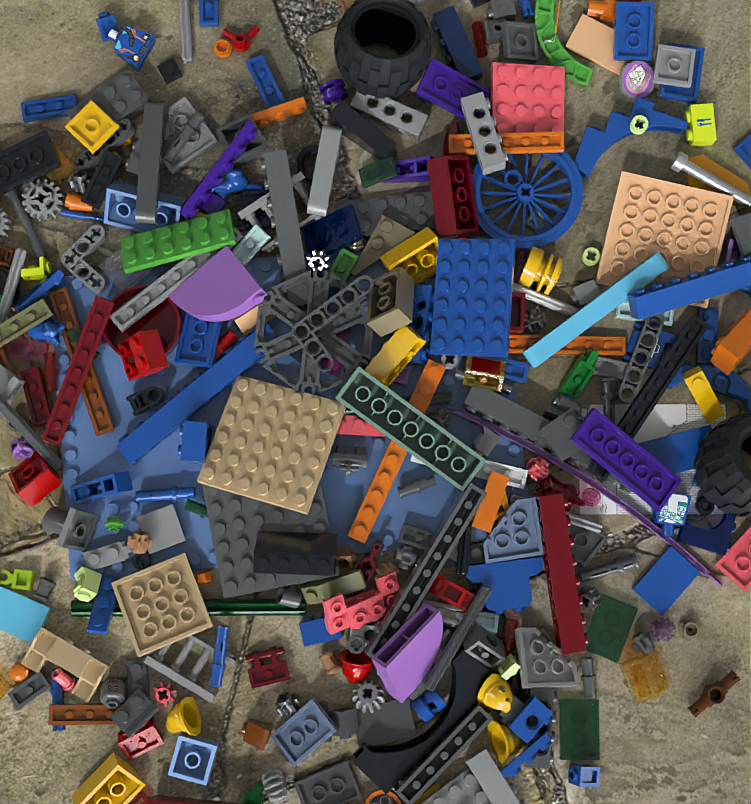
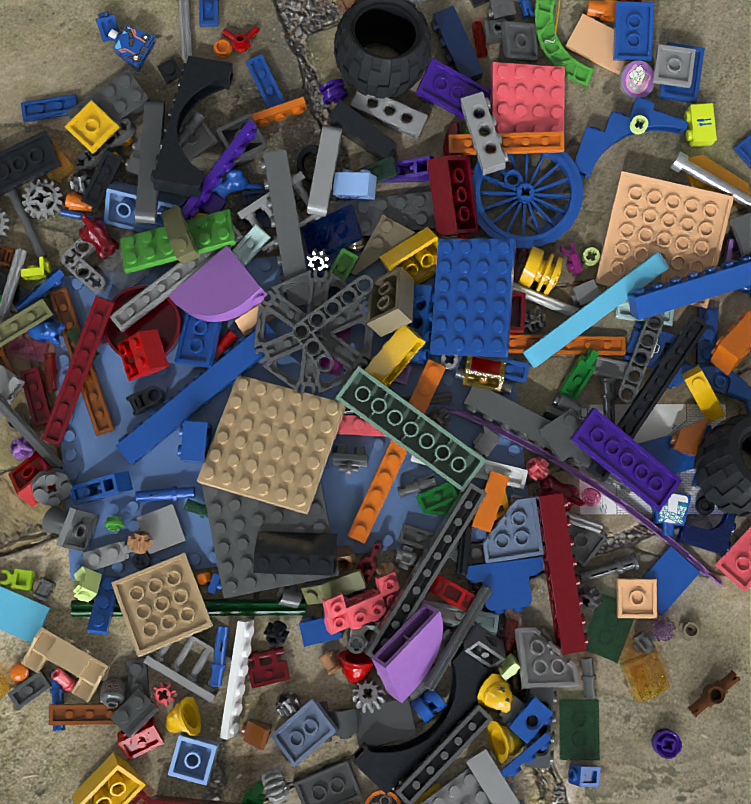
none -> dark grey plate [31,468,72,507]
none -> dark red animal [79,214,120,260]
none -> black arch [151,56,233,198]
none -> olive slope [161,205,201,264]
none -> blue plate [207,572,222,594]
none -> white plate [220,618,254,740]
none -> black gear [264,620,289,645]
none -> light blue brick [333,169,377,200]
none -> green wing [415,482,458,515]
none -> magenta plate [560,242,583,277]
none -> light nougat tile [616,578,657,618]
none -> dark purple wheel [651,728,682,759]
none -> dark orange slope [669,418,710,457]

